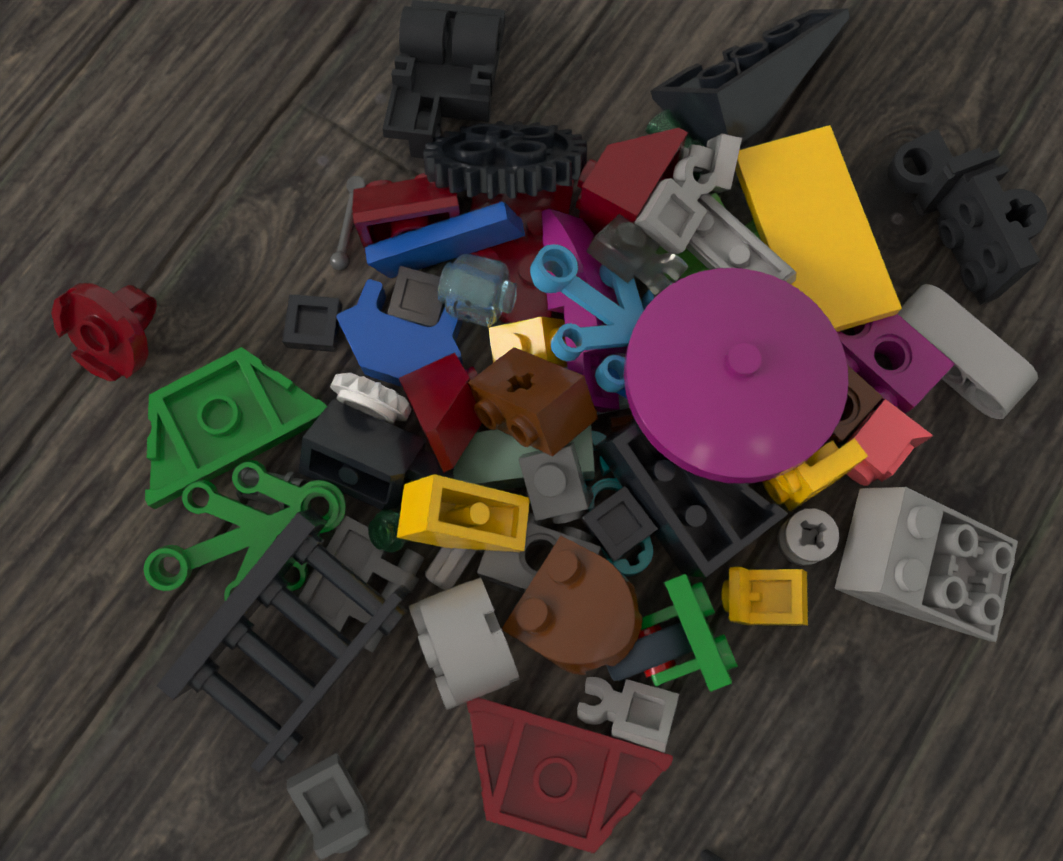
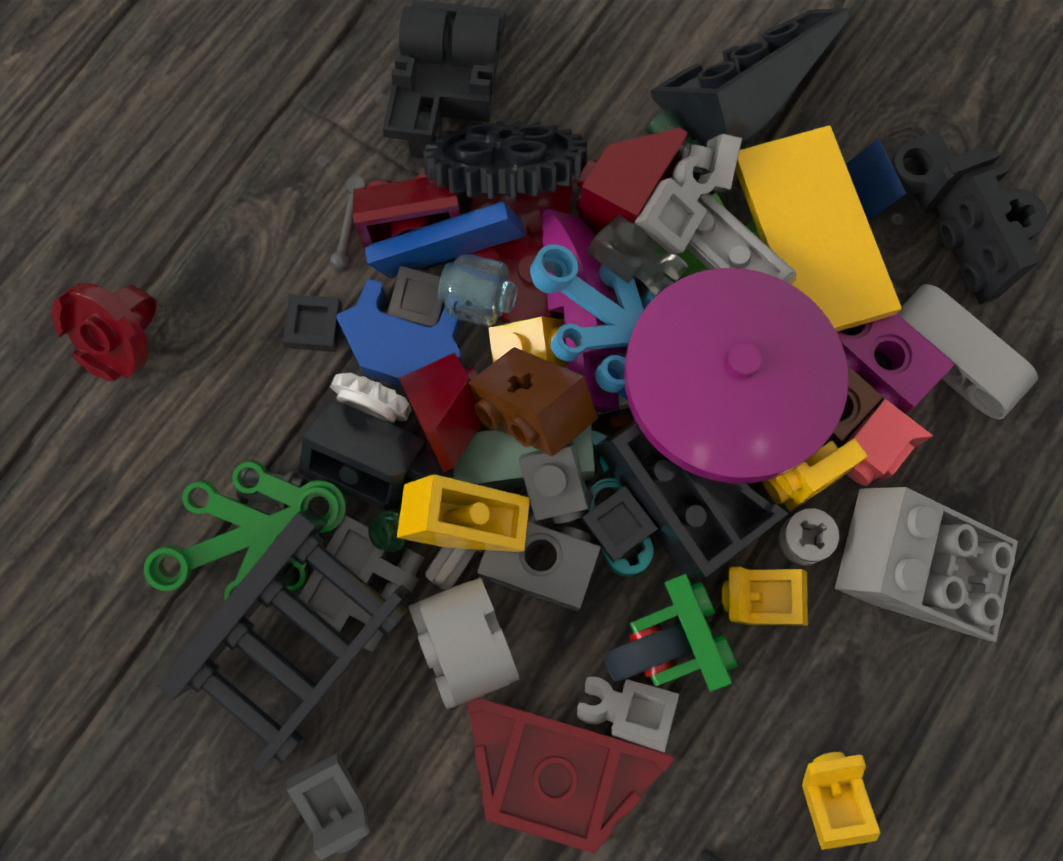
green wing [145,347,327,509] -> none
reddish brown slope [502,536,642,675] -> none
none -> yellow bracket [802,752,880,850]
none -> dark blue sticker [846,138,906,221]

